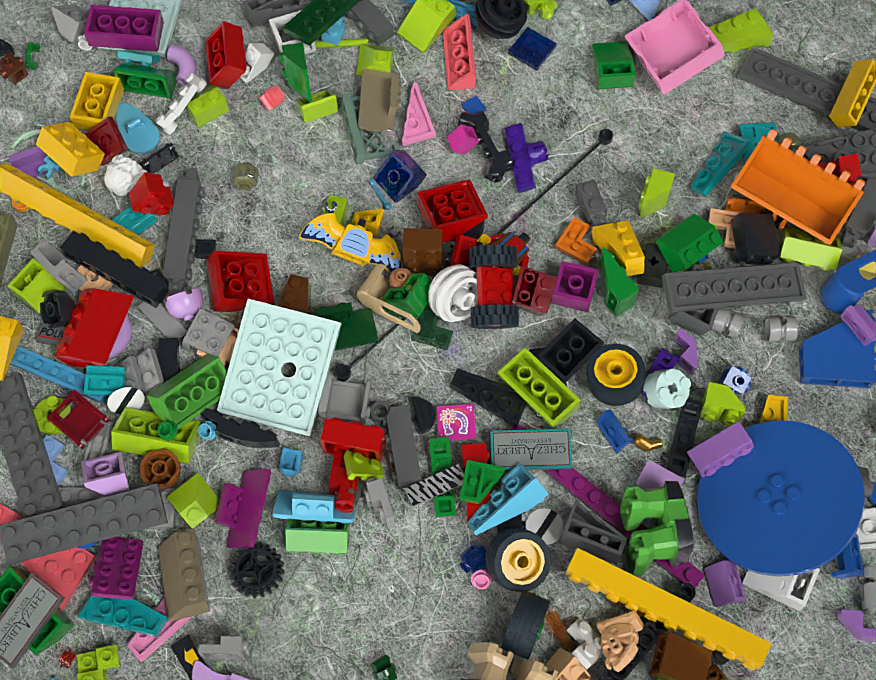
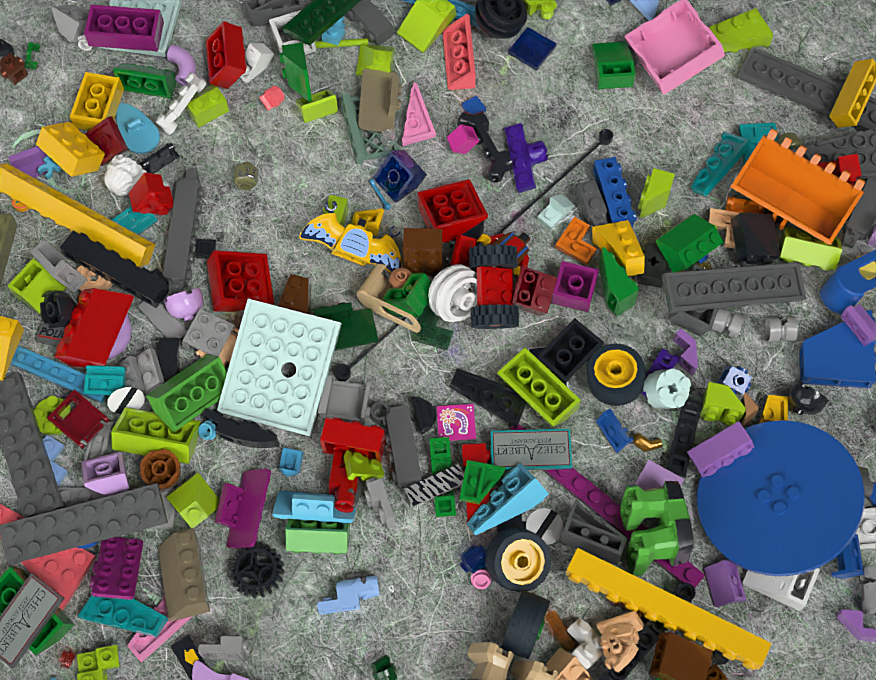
teal plate [117,50,160,66] -> none
green plate [158,421,178,441] -> none
none -> light blue plate [317,574,379,615]
none -> light aqua slope [537,194,575,230]
none -> blue brick [593,157,637,229]
none -> medium nougat slope [740,393,759,427]
none -> black cylinder [788,379,829,416]

